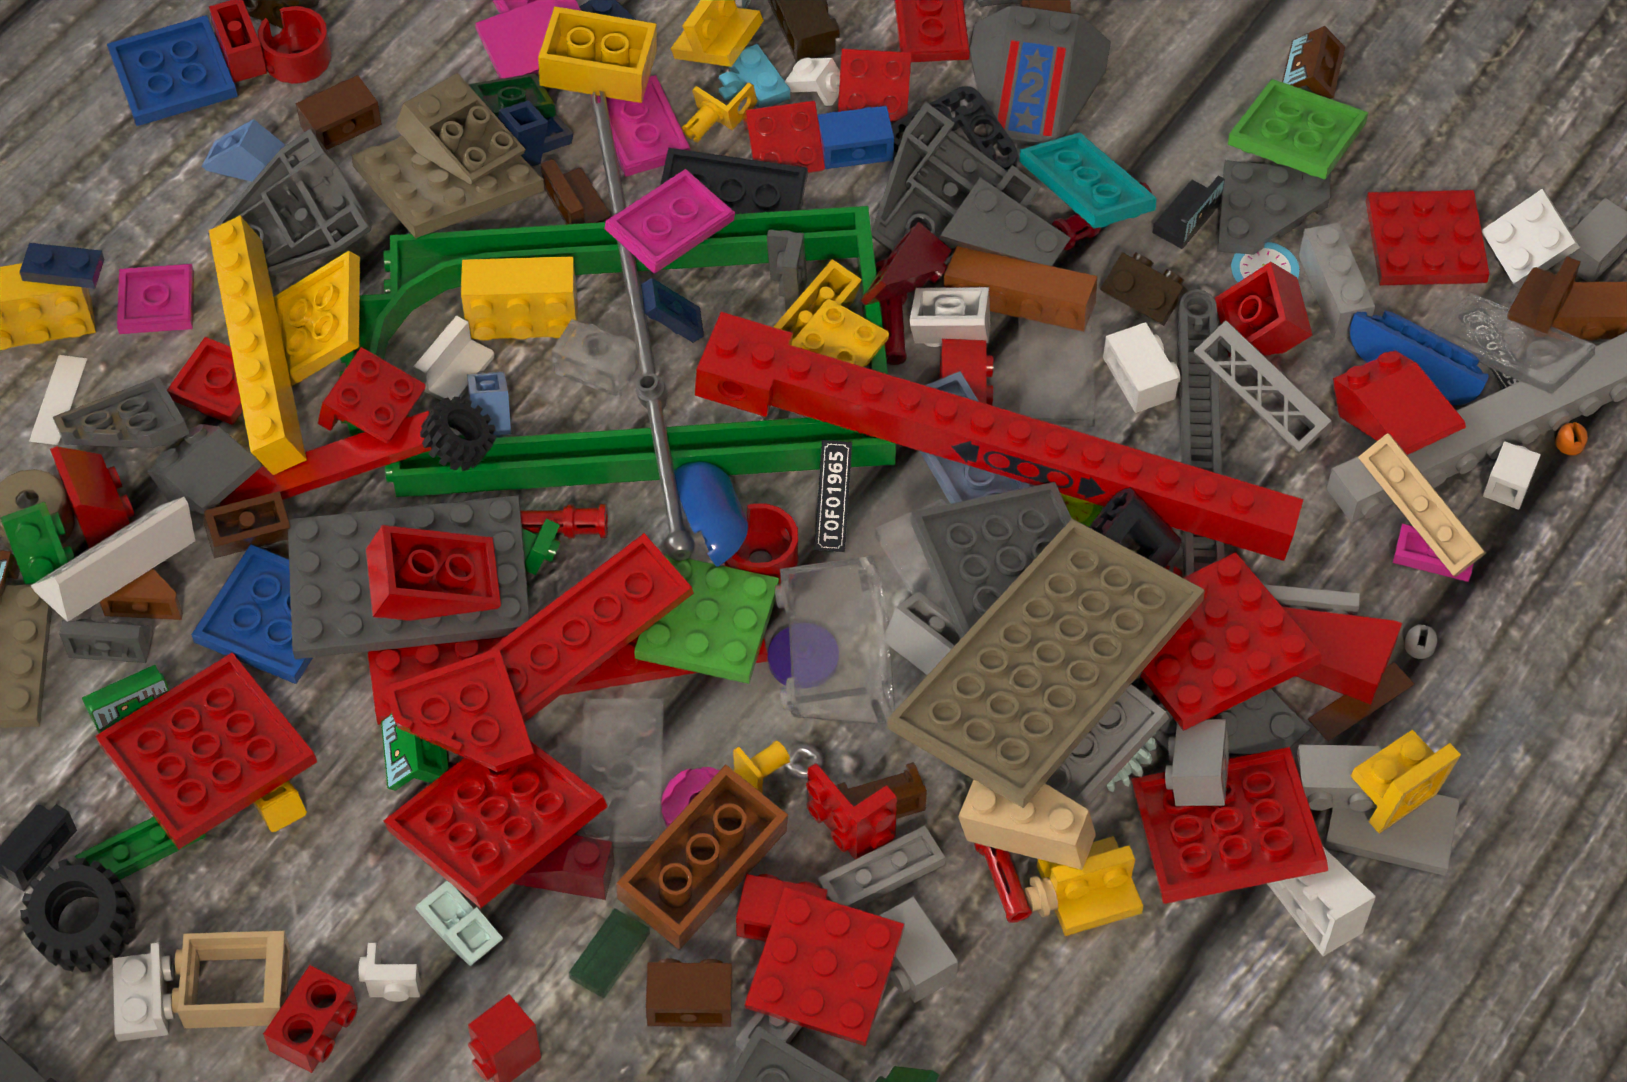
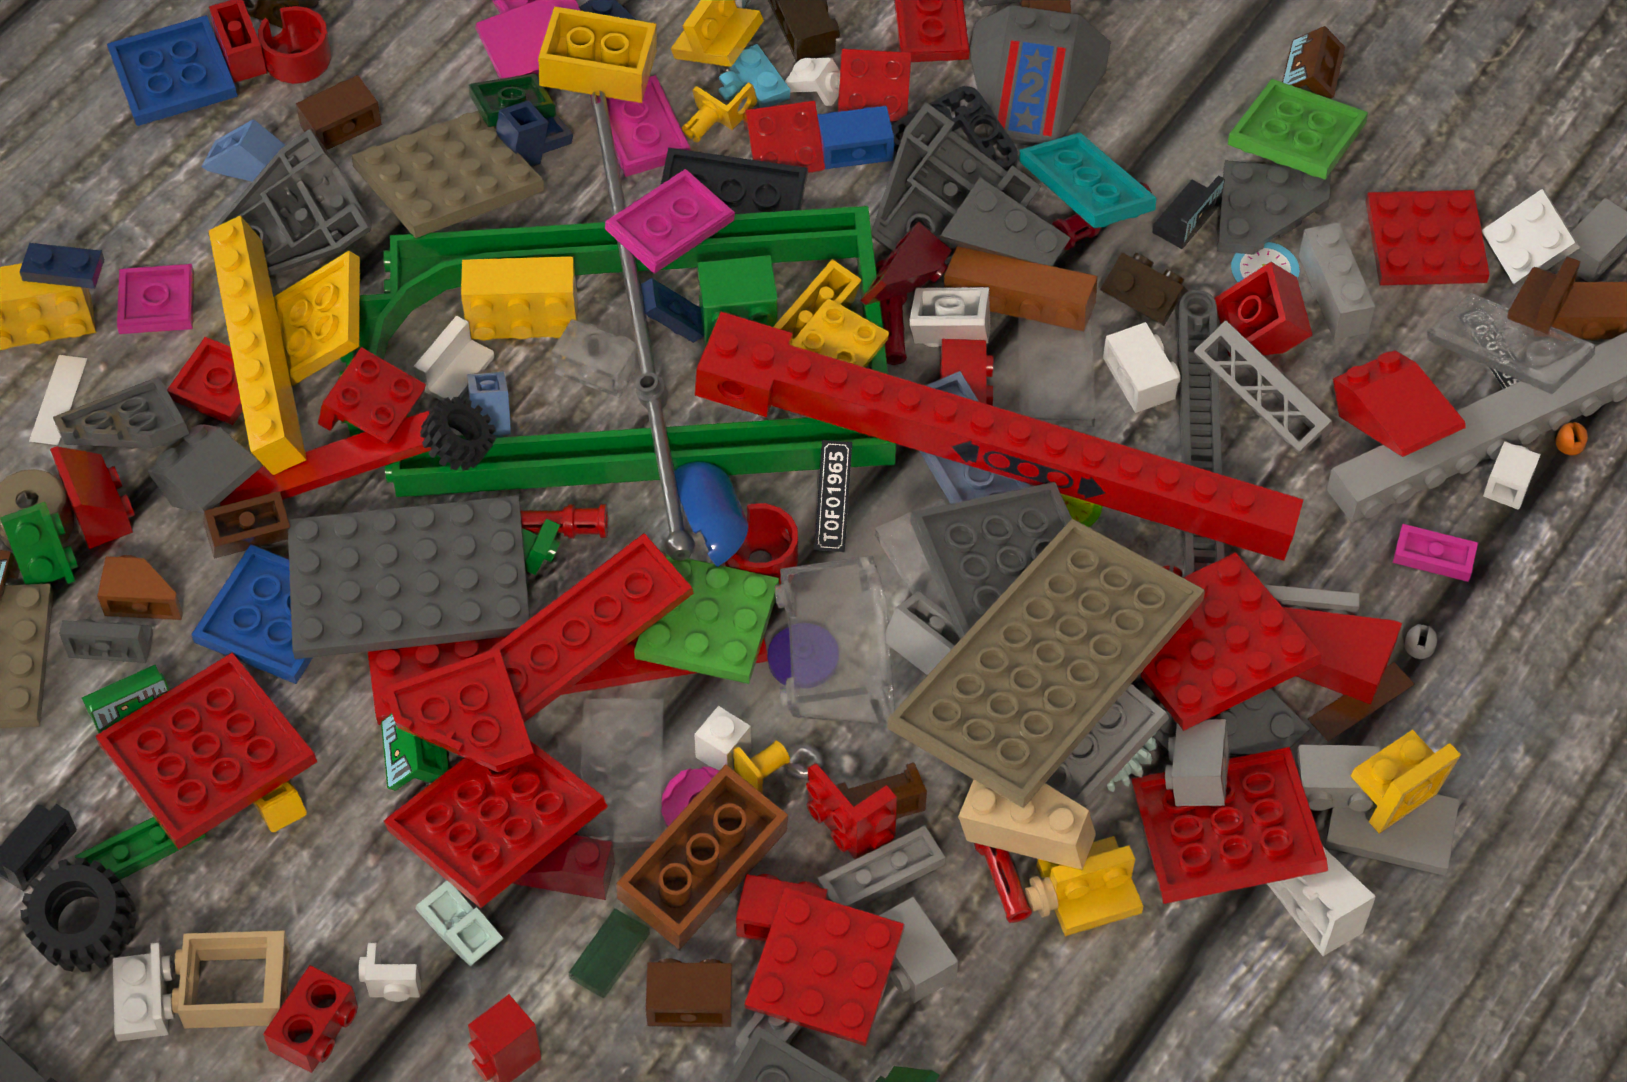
white slope [31,497,196,622] -> none
red slope [366,525,501,621] -> none
dark tan slope [395,73,526,185] -> none
reddish brown panel [541,159,610,225] -> none
dark grey bracket [767,230,807,312] -> none
black connector [1089,488,1182,568] -> none
blue brick [1350,311,1489,405] -> none
tan plate [1358,433,1486,577] -> none
none -> white brick [694,706,751,771]
none -> green piece [697,255,778,348]

